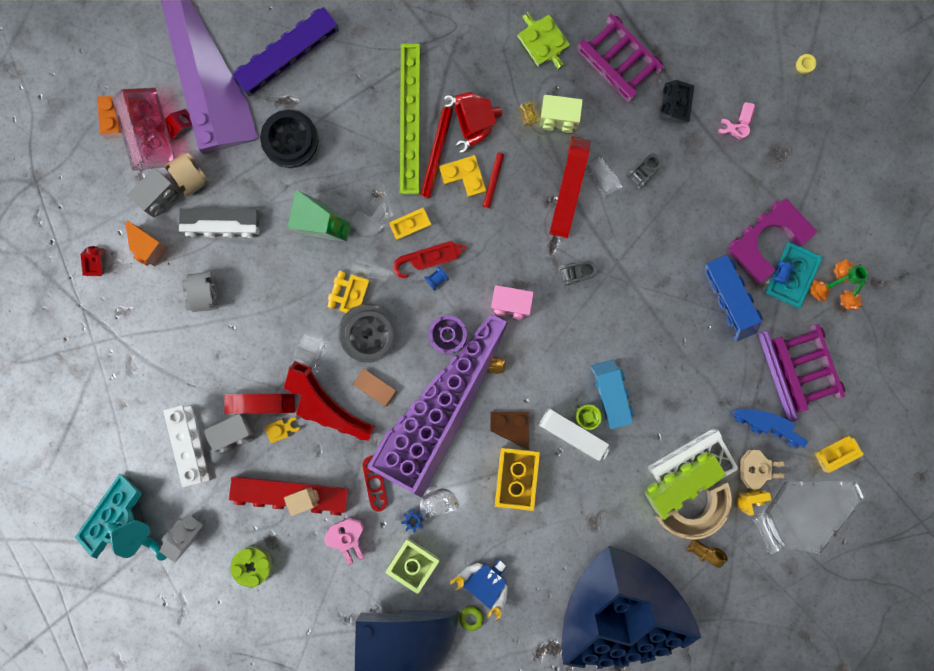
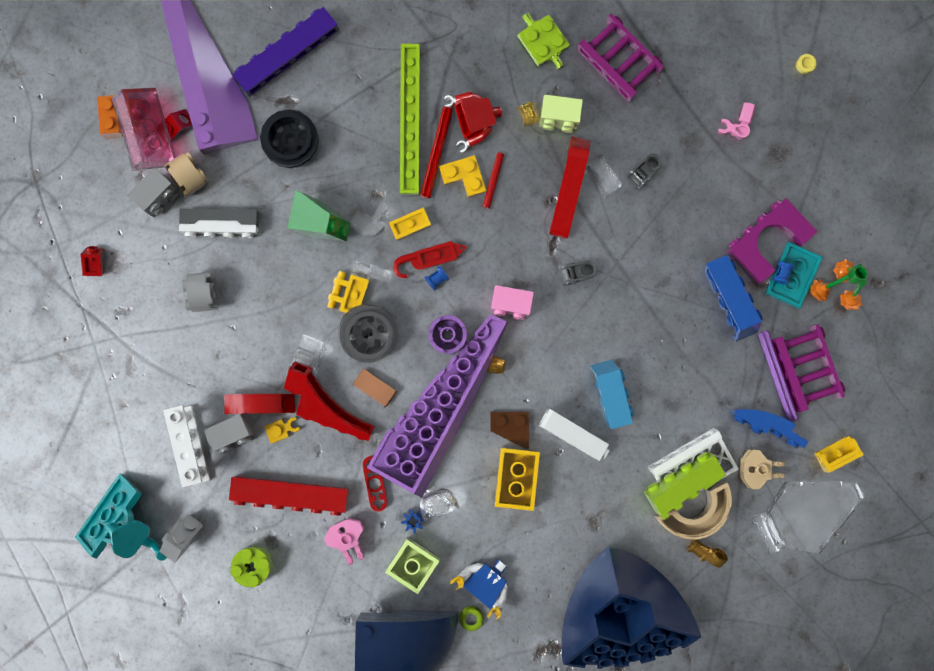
orange slope [125,221,168,266] -> none
tan brick [284,487,319,516] -> none
lime wheel [574,405,602,430] -> none
black bracket [660,80,695,123] -> none
yellow bracket [736,489,771,516] -> none

